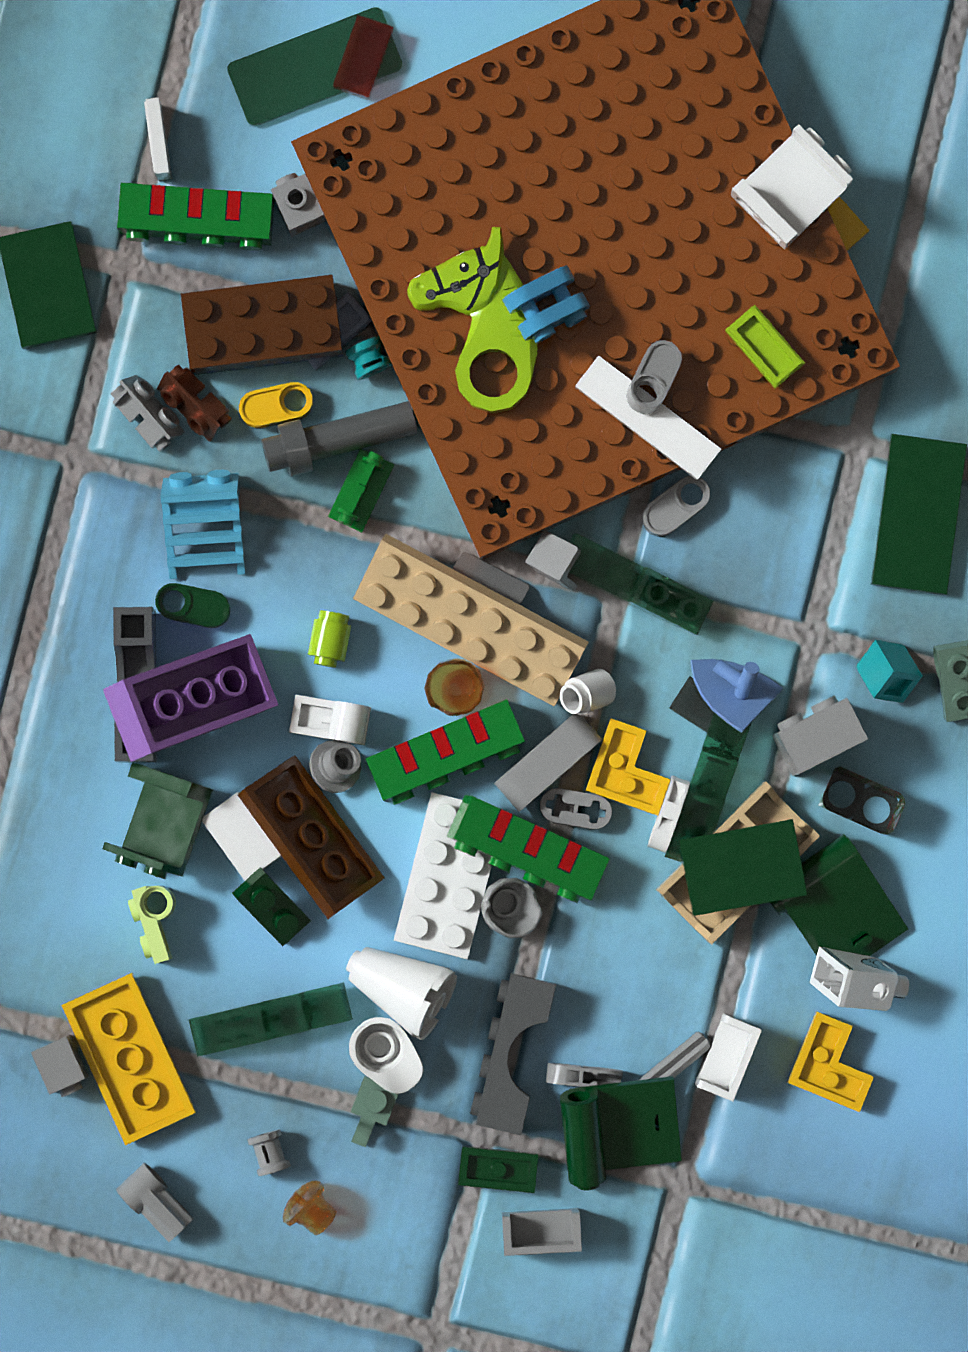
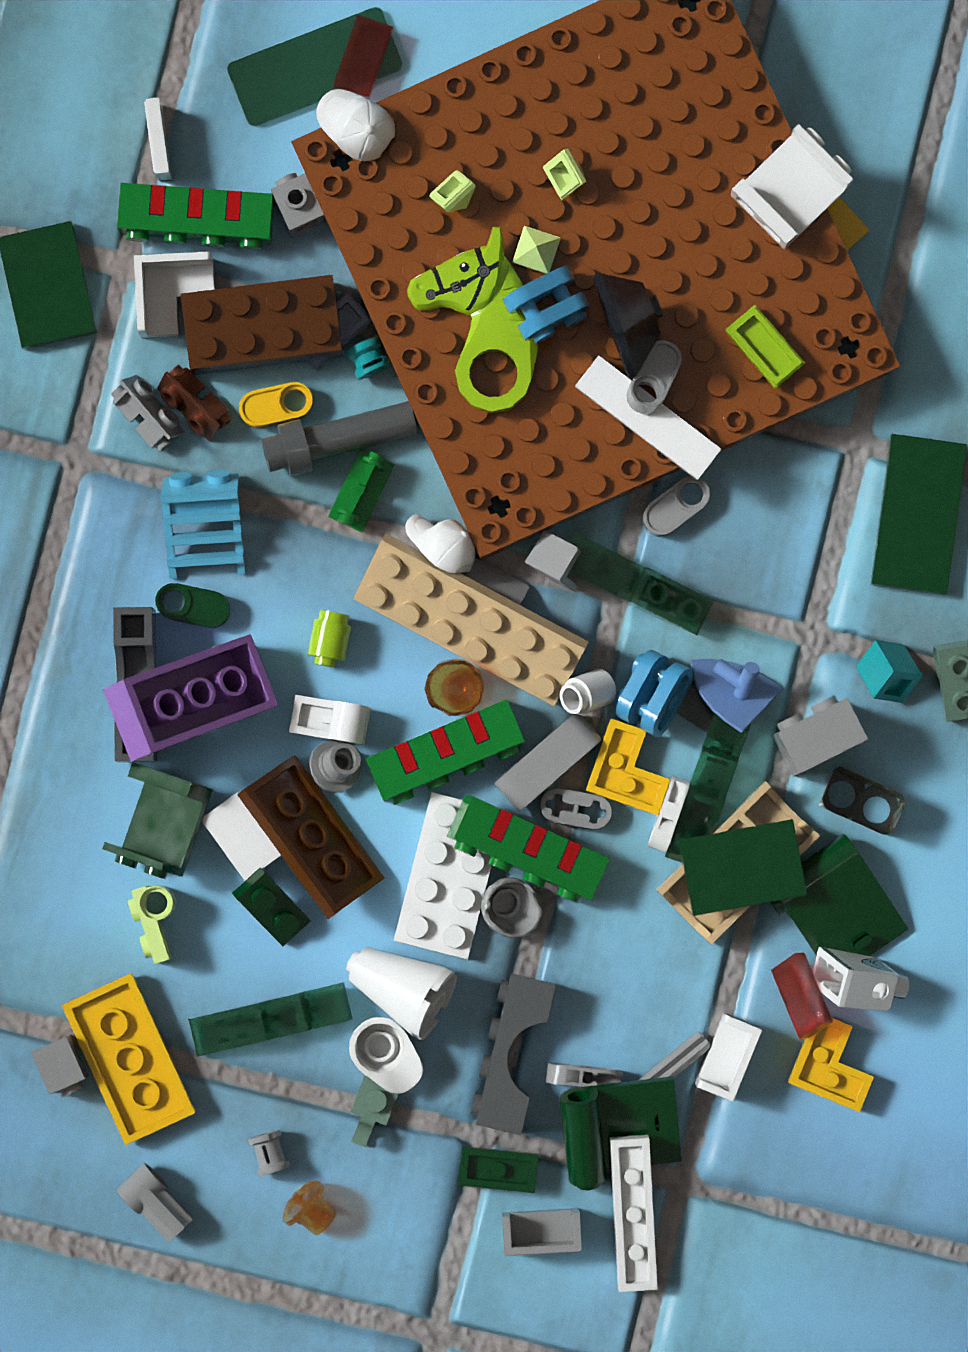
none -> white panel [134,252,215,338]
none -> white piece [316,89,395,161]
none -> white piece [405,514,476,573]
none -> yellowish green slope [429,170,476,212]
none -> yellowish green slope [512,226,561,274]
none -> yellowish green slope [543,148,586,200]
none -> black slope [593,273,663,379]
none -> white plate [609,1135,657,1292]
none -> dark azure brick [614,649,693,737]
none -> clear red tile [771,952,833,1039]

